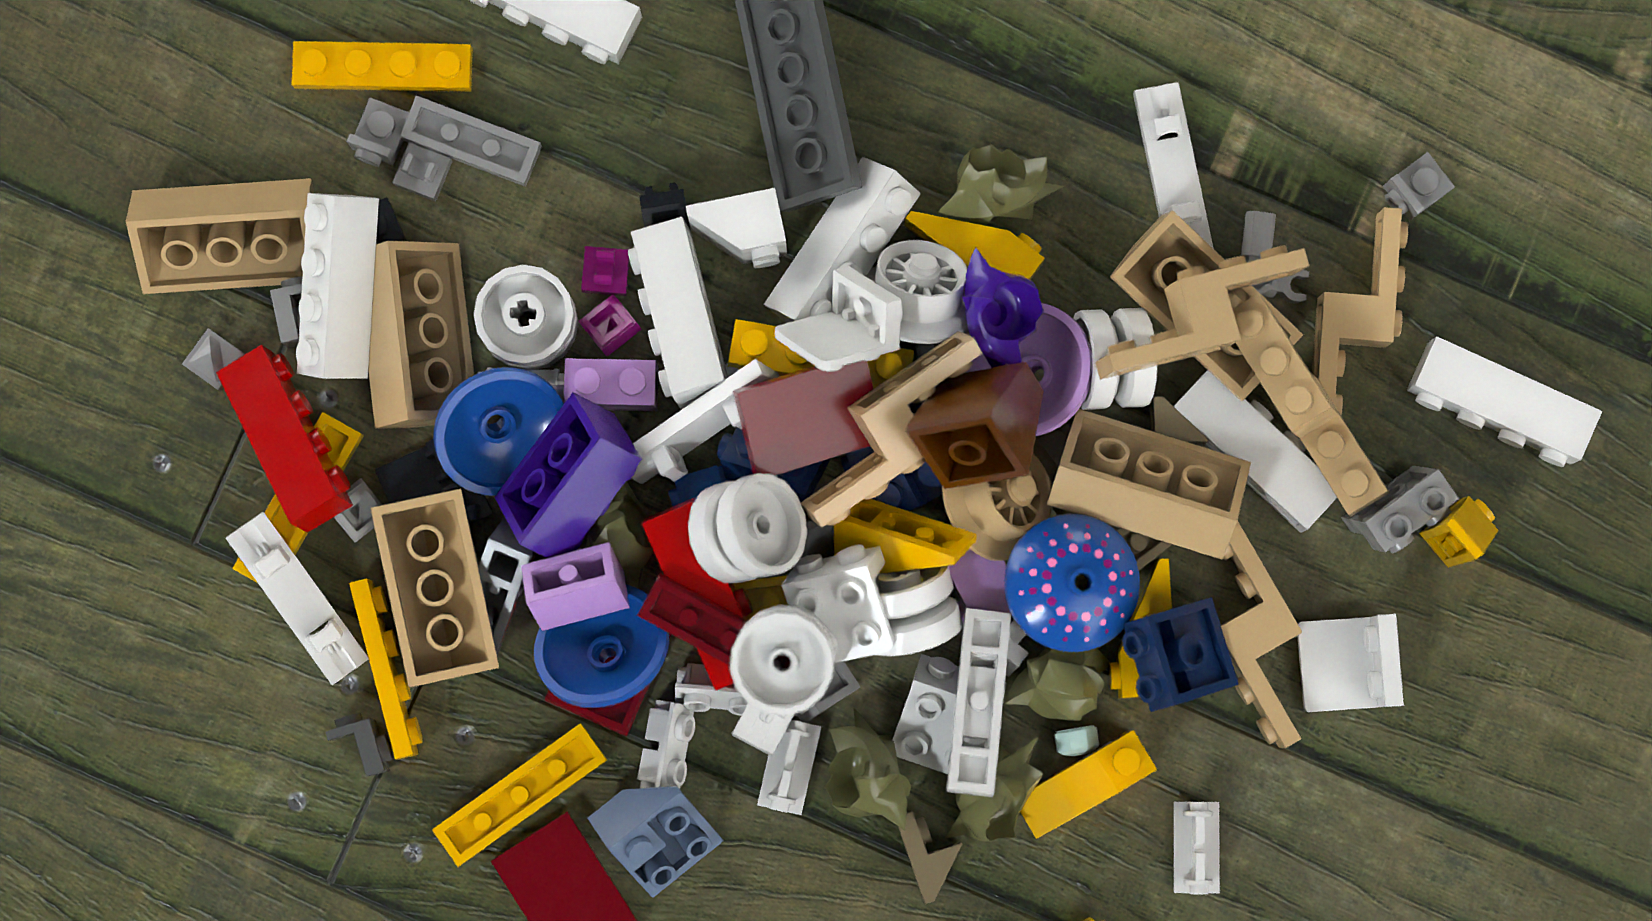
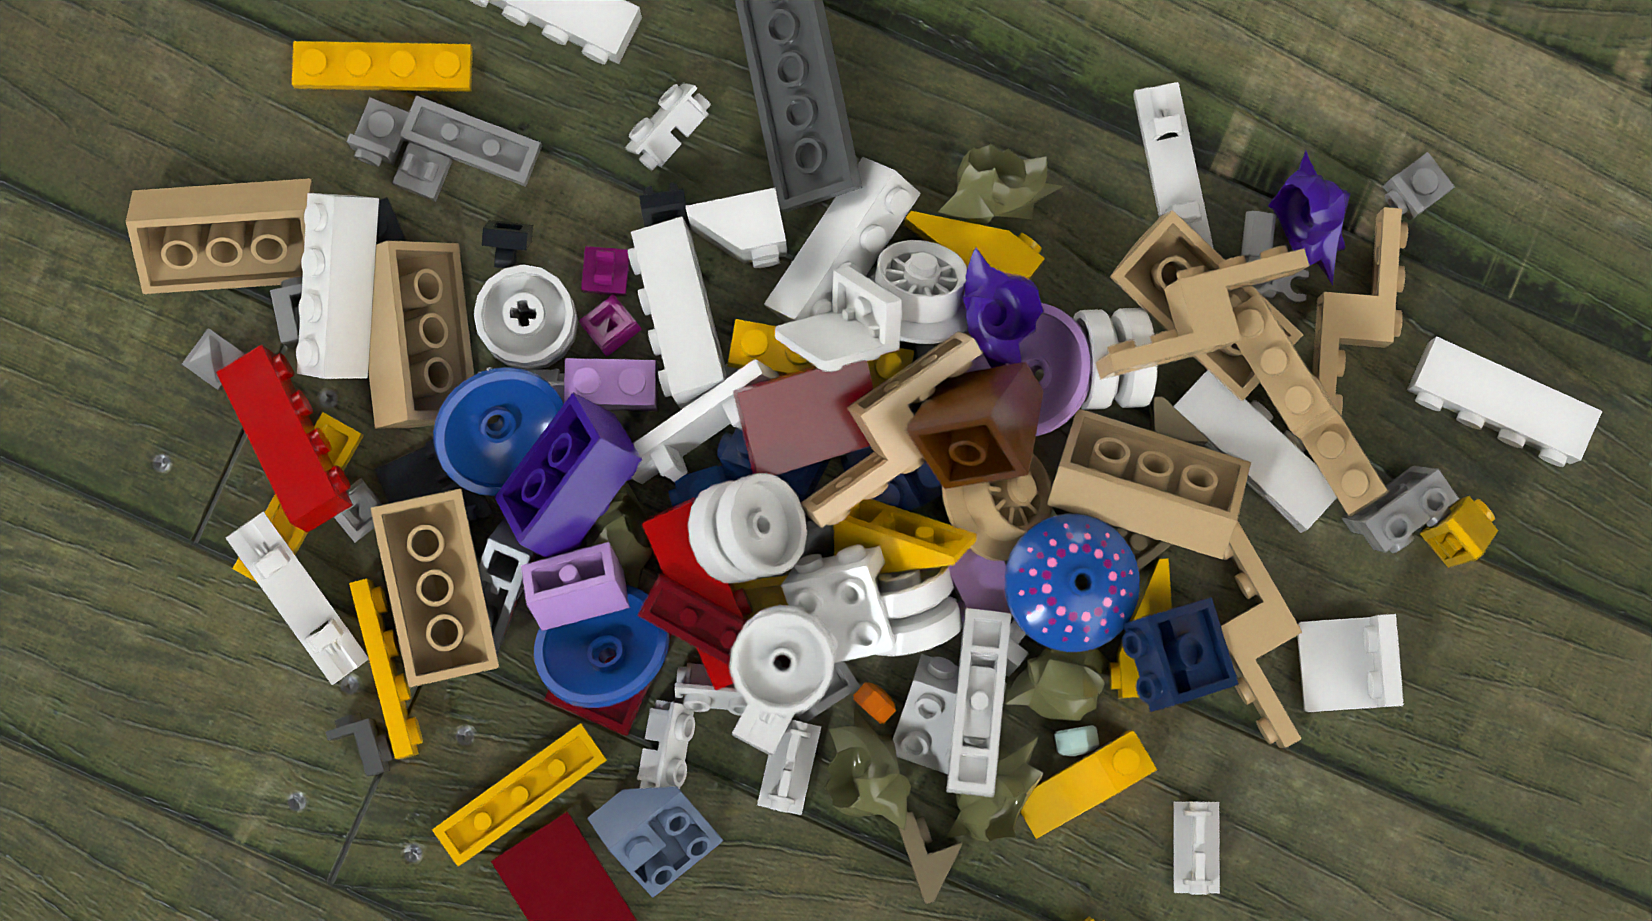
none -> black tile [482,220,533,269]
none -> white hinge [625,83,711,171]
none -> orange tile [853,682,896,724]
none -> dark purple hair [1268,150,1351,285]

